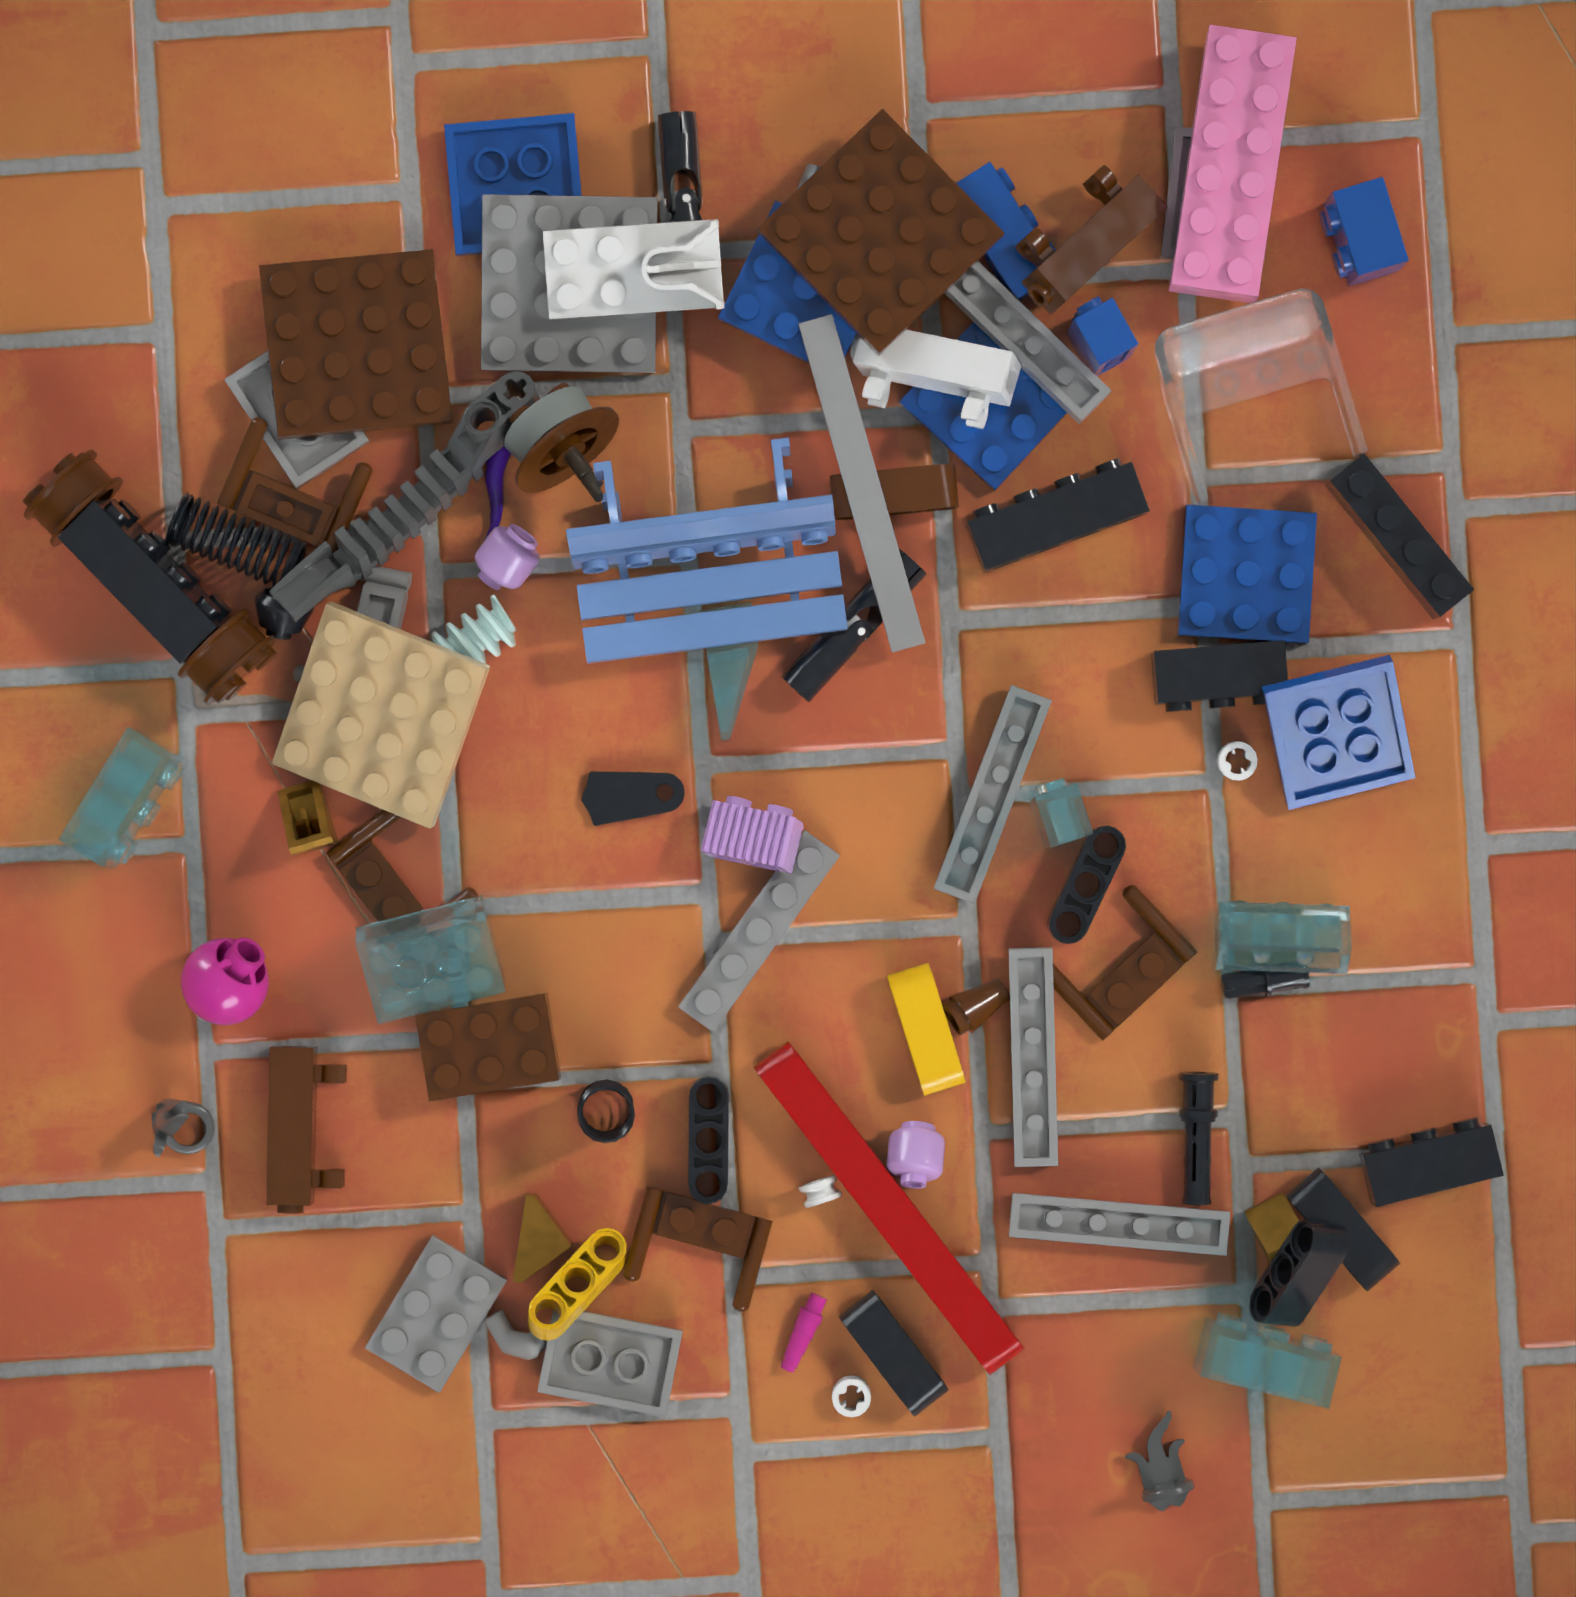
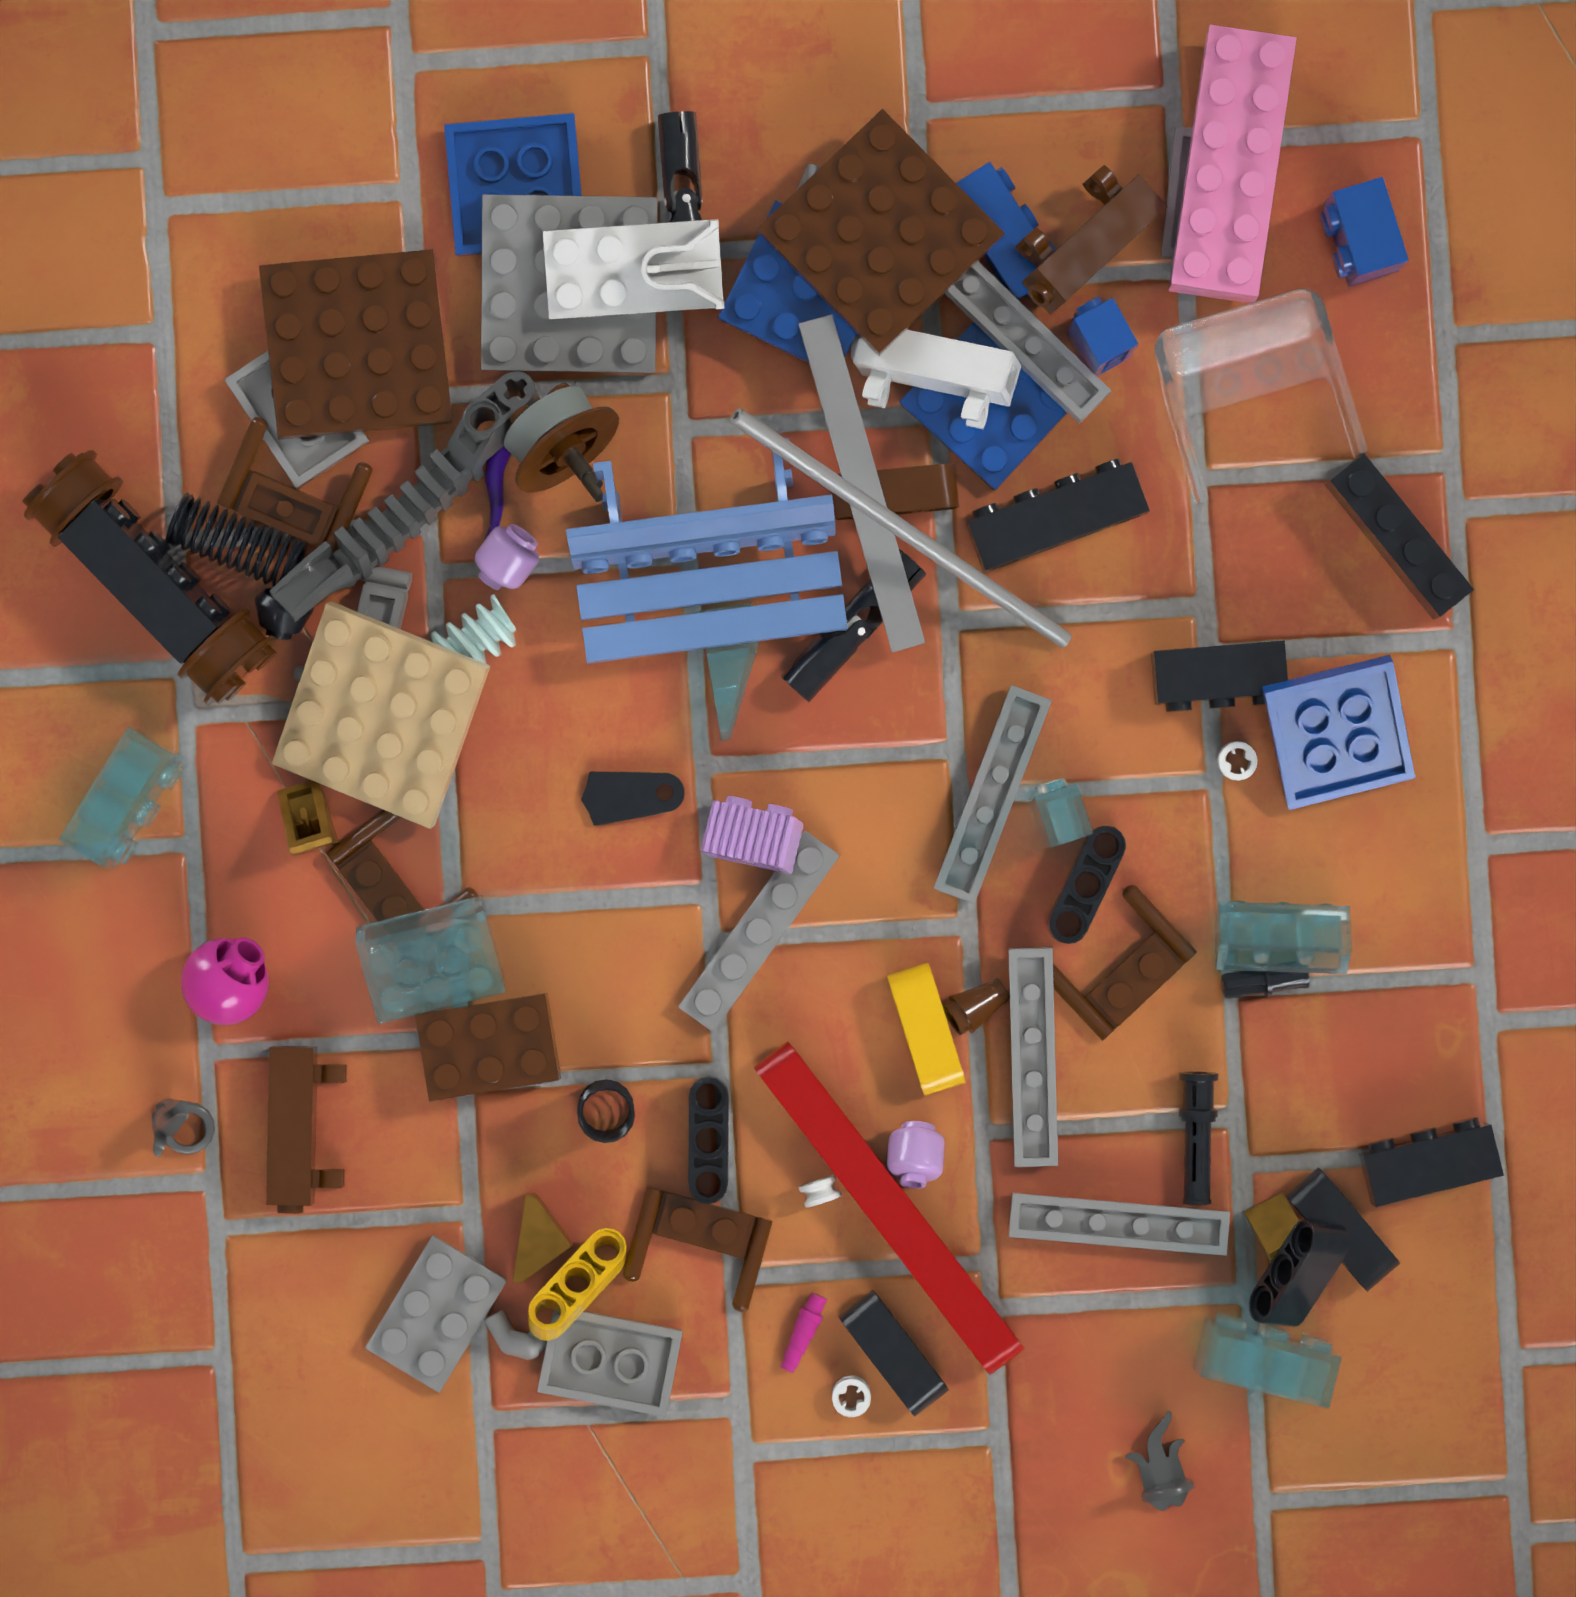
blue plate [1177,505,1317,644] -> none
none -> light grey piece [730,408,1071,648]

